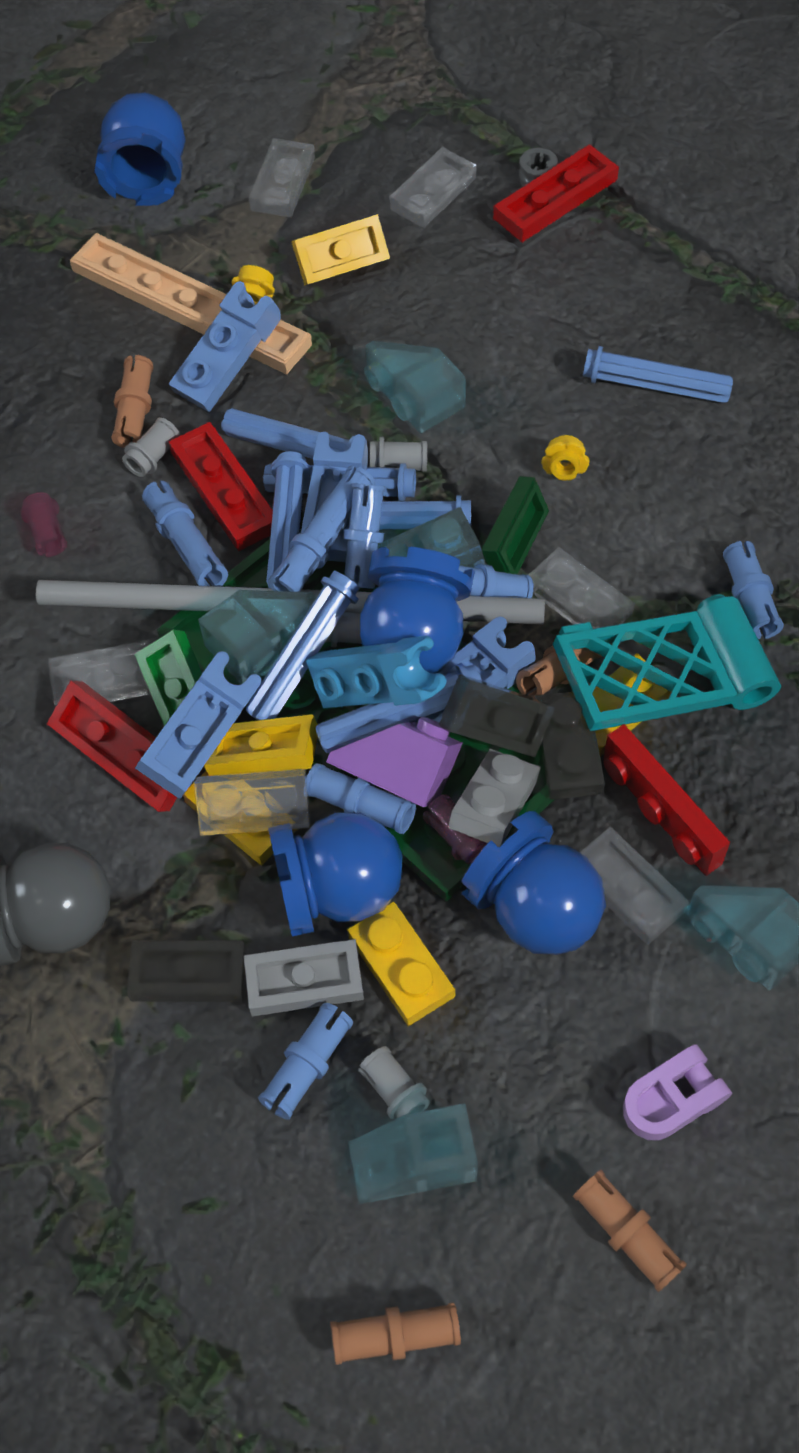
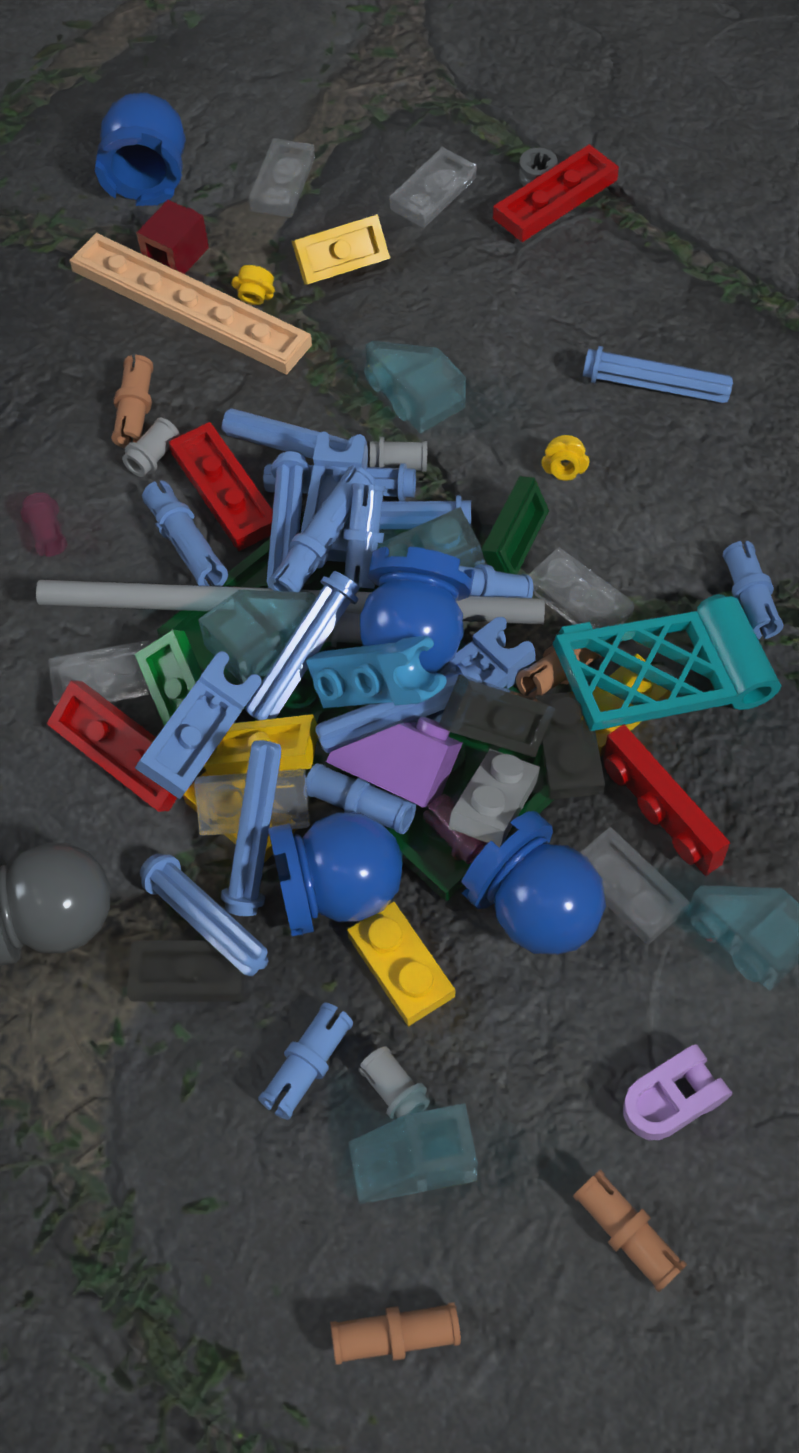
medium blue plate [168,281,281,412] -> none
light grey plate [244,939,364,1016] -> none
none -> dark red brick [136,199,209,274]
none -> medium blue axle [140,853,269,976]
none -> medium blue axle [221,740,282,916]

